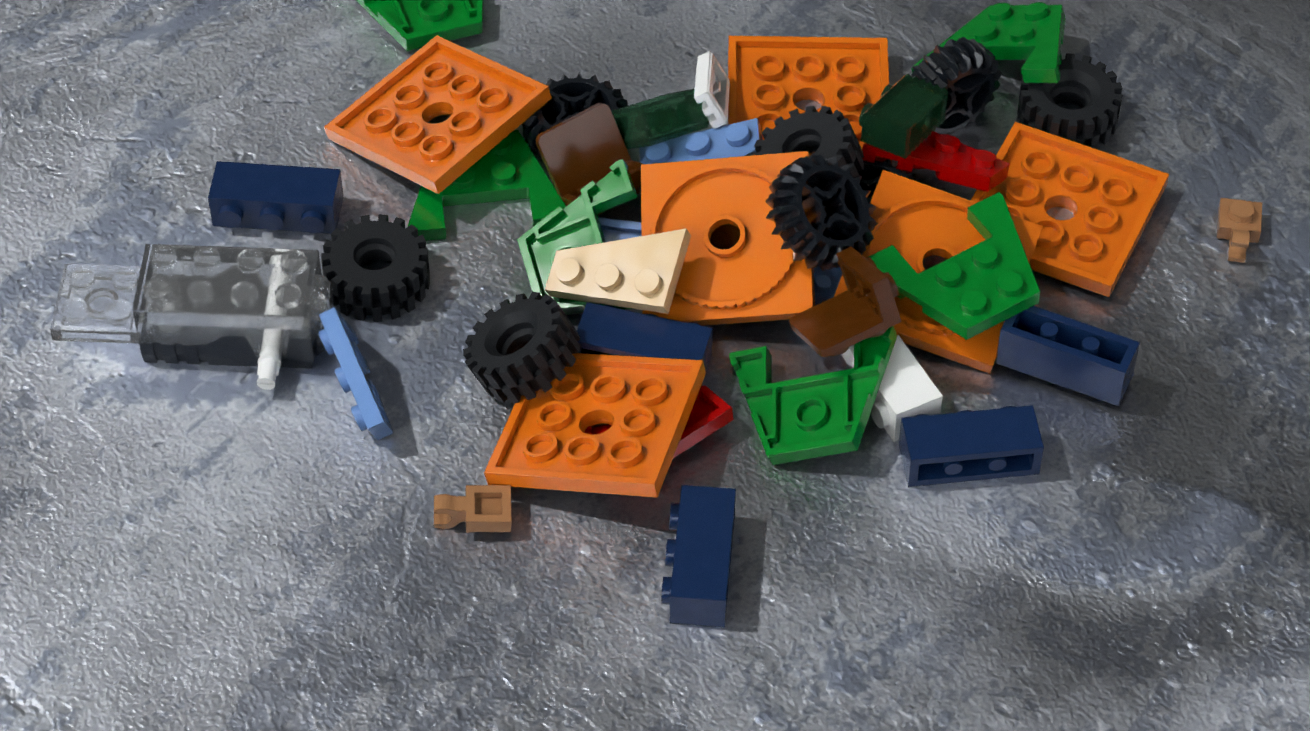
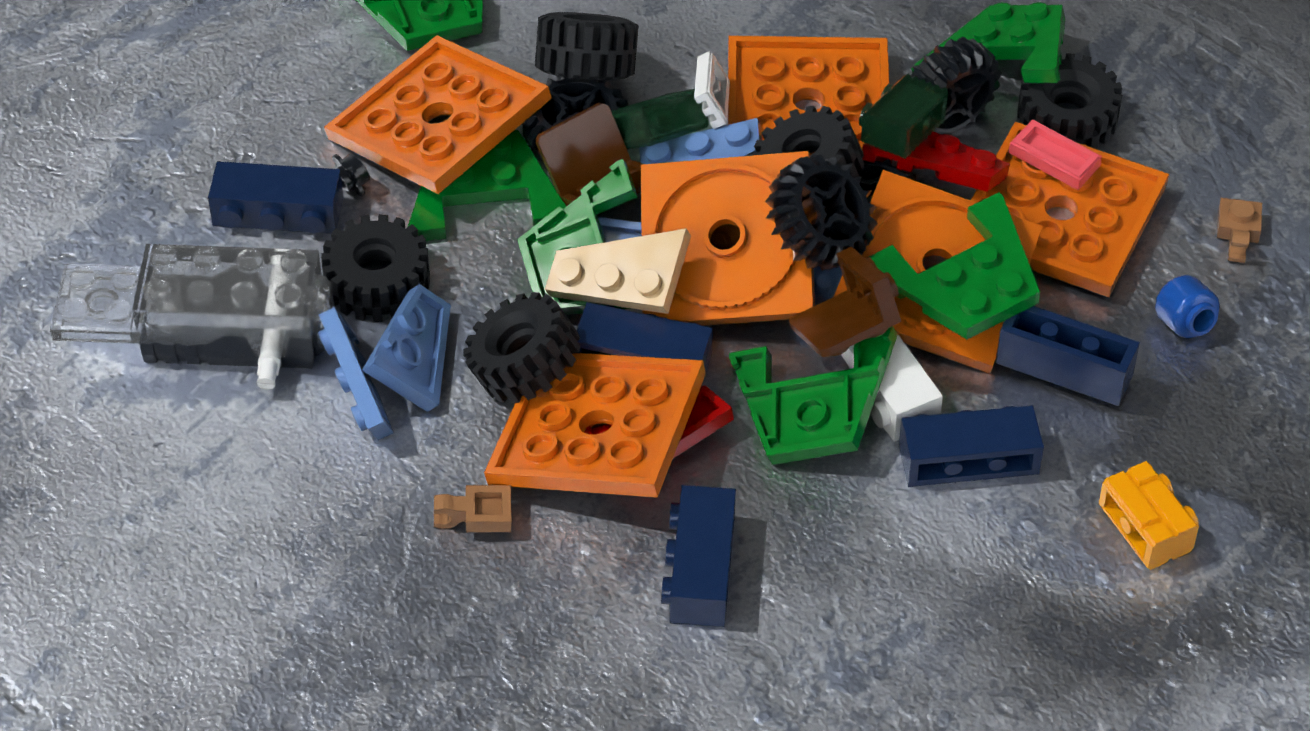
none -> black plate [332,153,370,197]
none -> medium blue wing [362,284,451,412]
none -> black tyre [535,12,639,80]
none -> coral tile [1009,119,1102,190]
none -> light orange brick [1098,461,1199,570]
none -> blue head [1155,275,1220,339]

